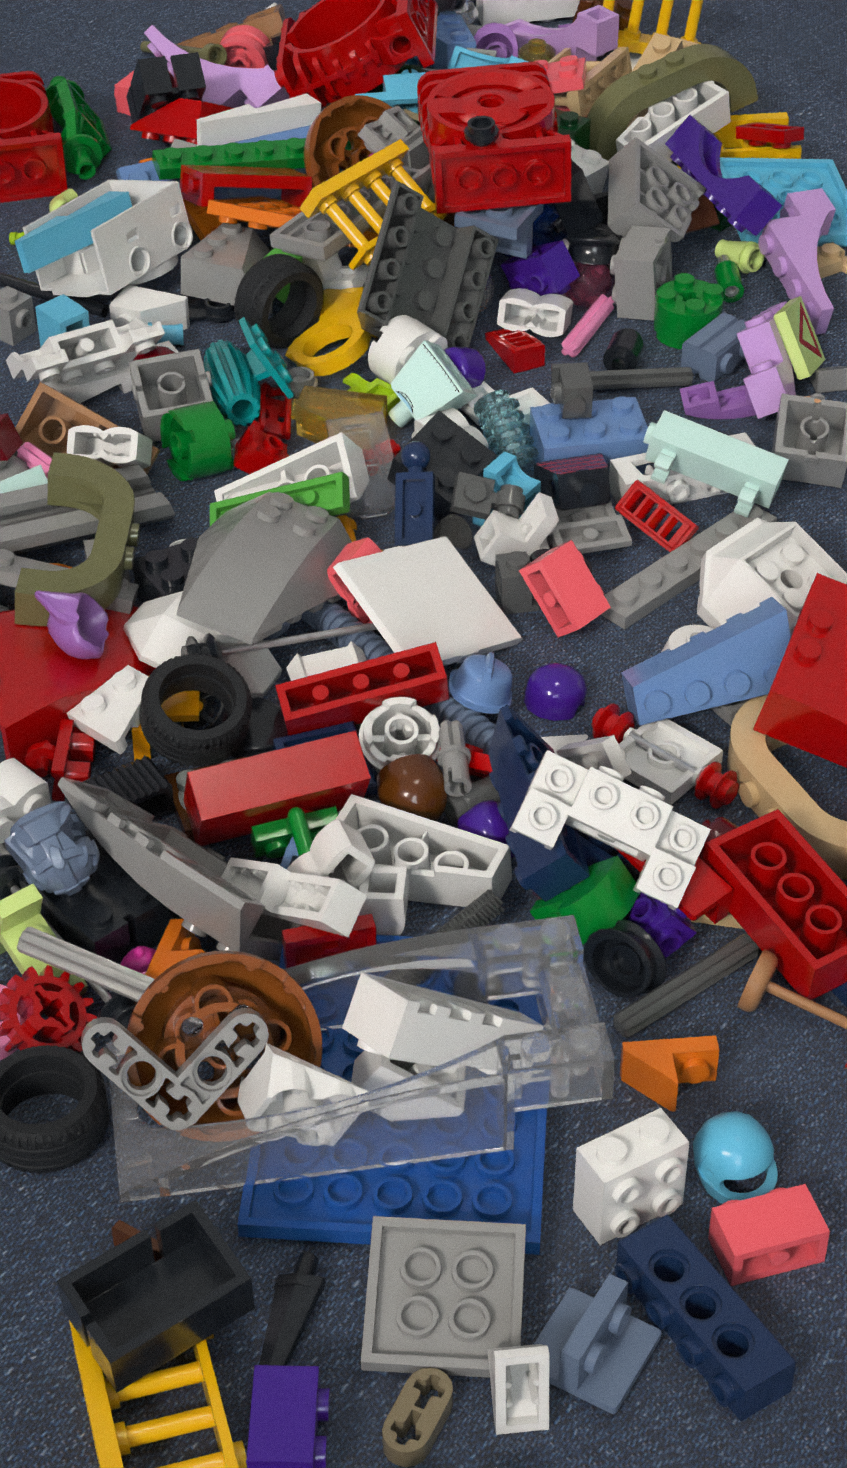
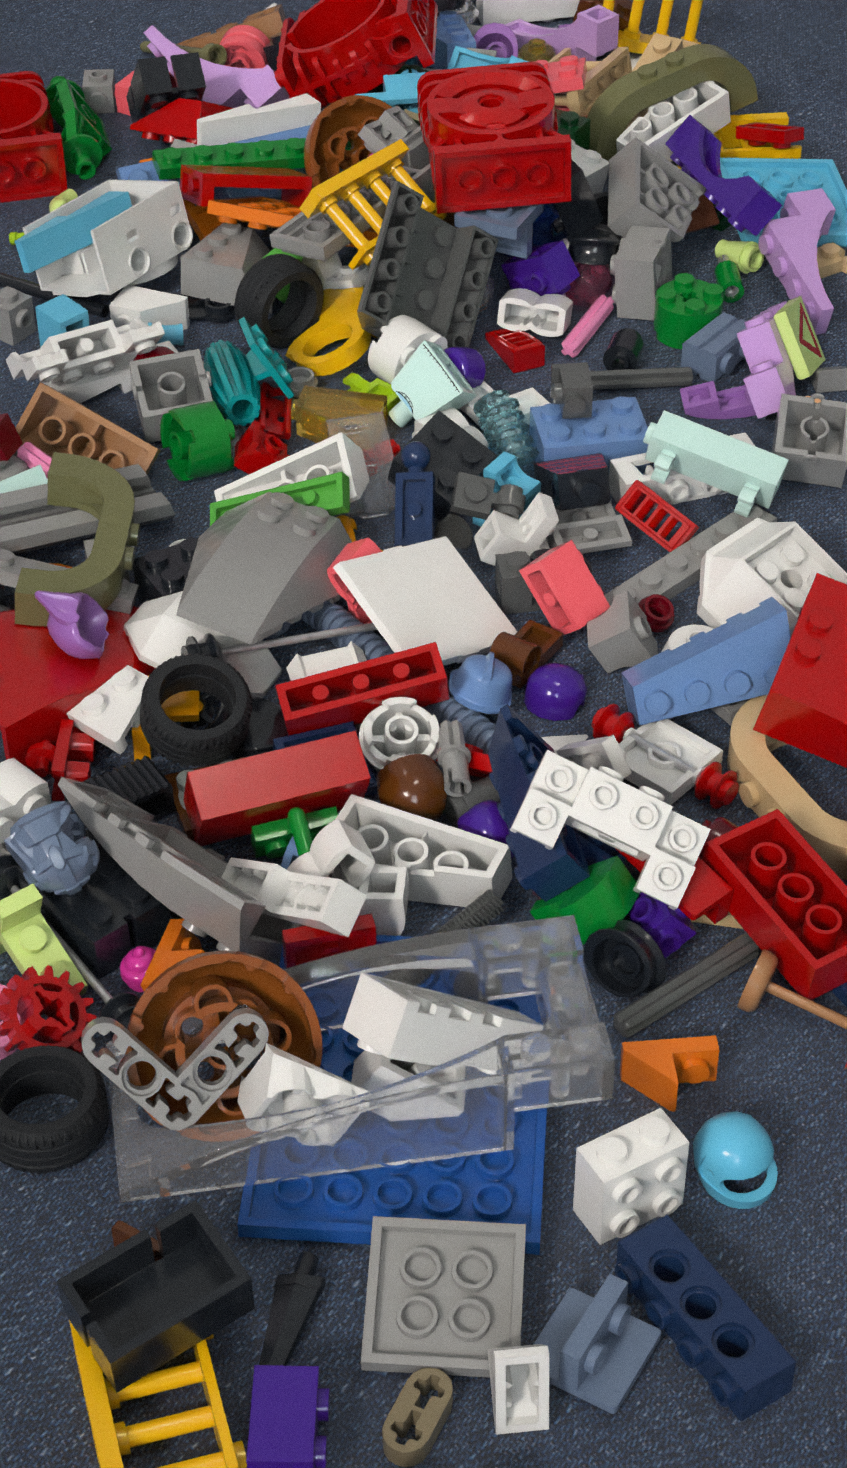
light grey axle [17,927,231,1029] -> none
white brick [66,425,153,469] -> none
black plate [464,116,499,147] -> none
coral brick [708,1184,830,1286] -> none
none -> light grey brick [82,69,116,113]
none -> reddish brown plate [490,620,564,689]
none -> light grey brick [587,590,658,673]
none -> dark red plate [638,594,674,632]

